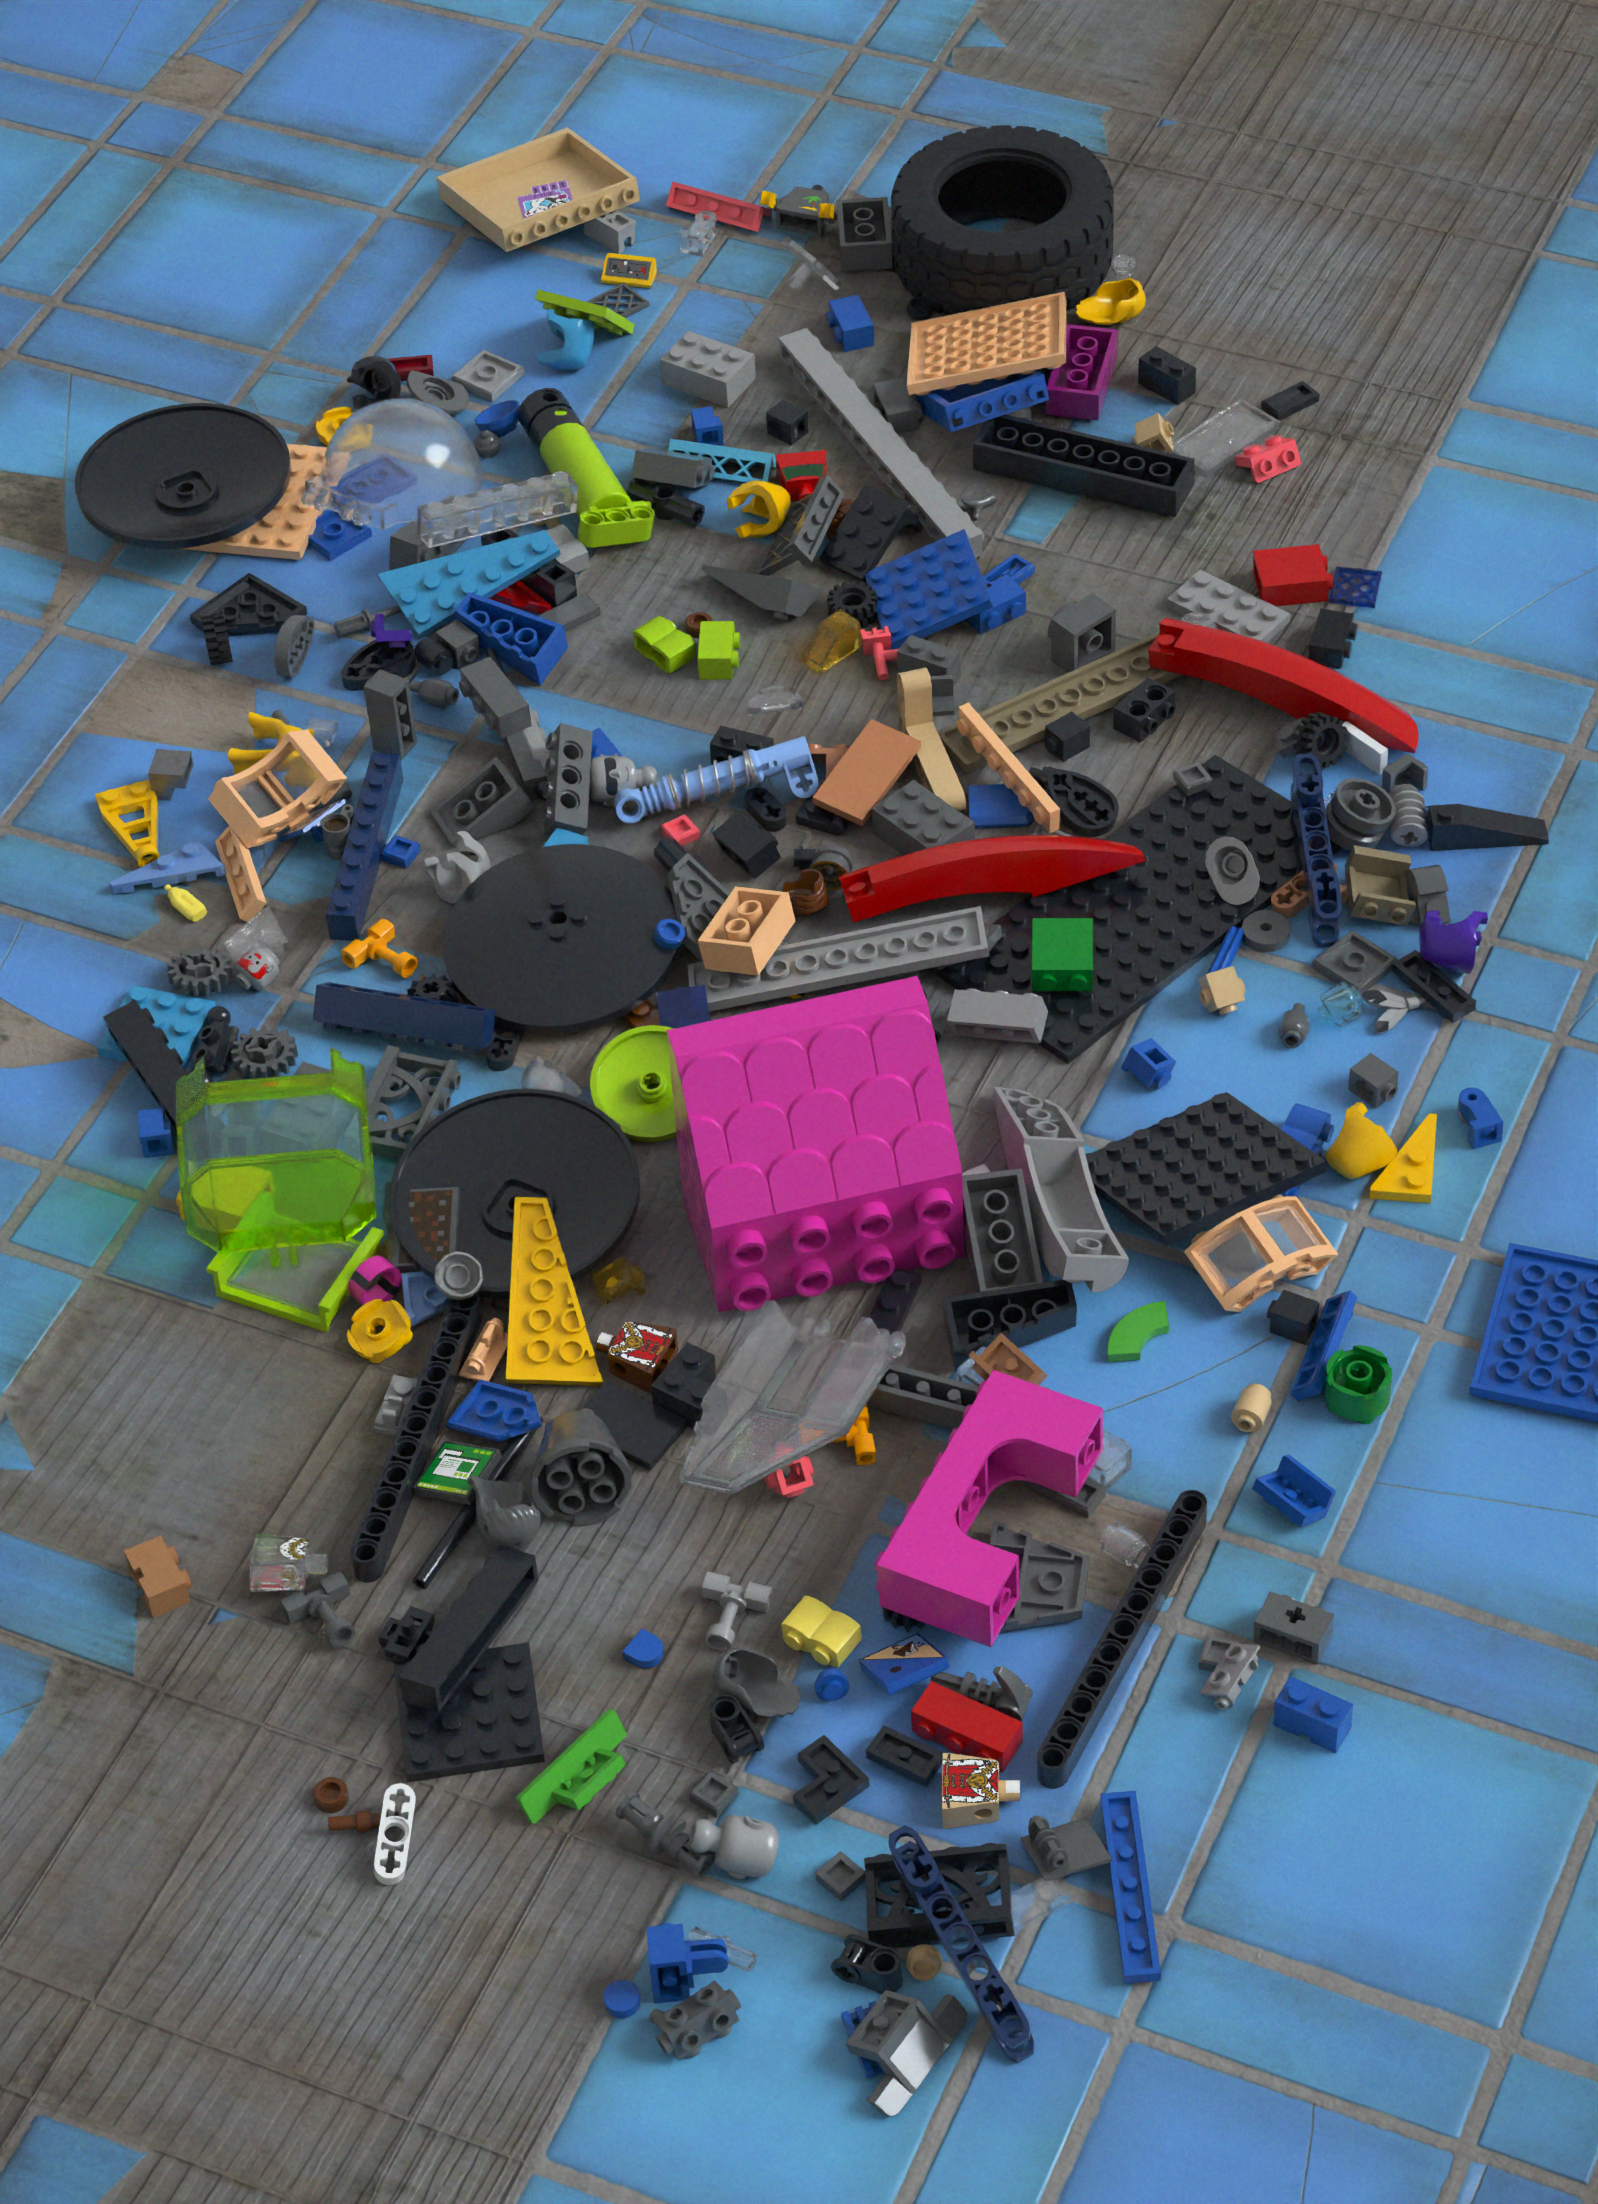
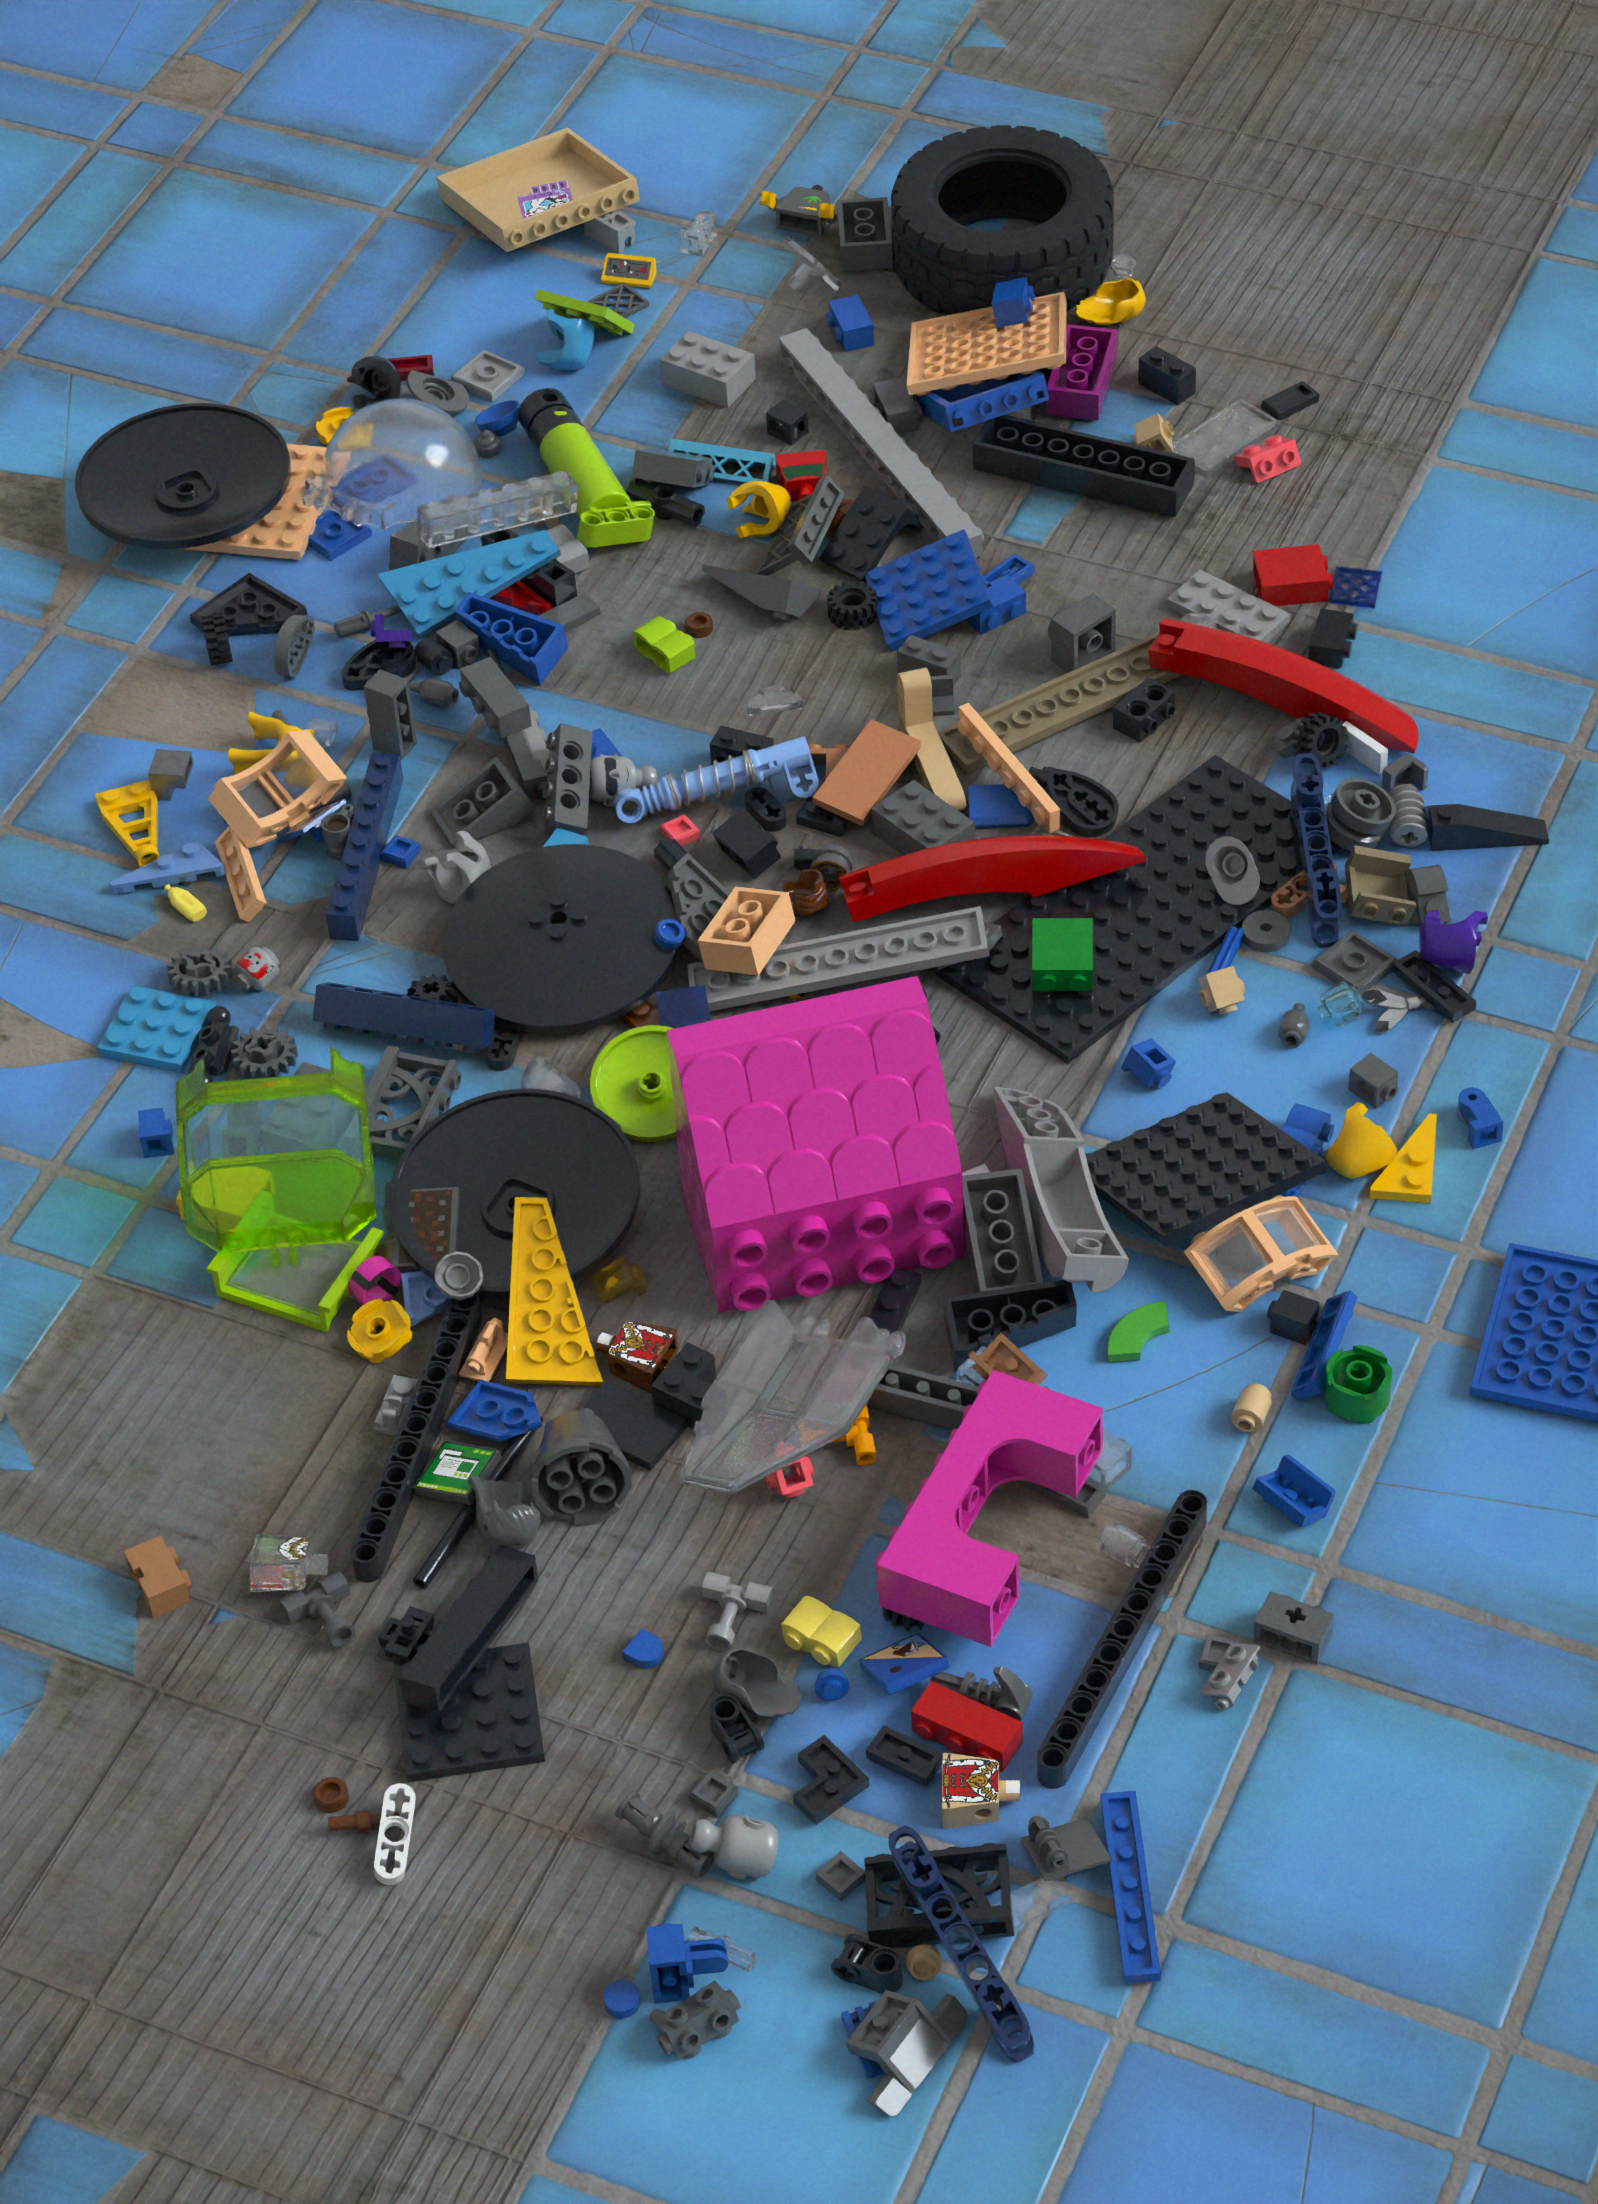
black brick [103,1000,225,1157] -> none
clear wing [223,906,290,970] -> none
light orange bar [341,918,418,978] -> none
bright green bracket [516,1709,627,1824] -> none
coral fence [666,181,773,232] -> none
blue brick [691,406,724,446] -> none
lime brick [698,621,740,680] -> none
clear yellow slope [801,609,861,674] -> none
coral arm [860,626,899,681] -> none
black plate [907,296,933,320] -> none
light grey brick [947,988,1048,1043] -> none
dark grey bar [959,493,996,520] -> none
dark grey wing [989,1521,1090,1632] -> none
black brick [1044,711,1090,762] -> none
flat silver tile [1173,762,1213,796] -> none
blue brick [1273,1676,1353,1753] -> none
none -> blue brick [991,277,1035,327]

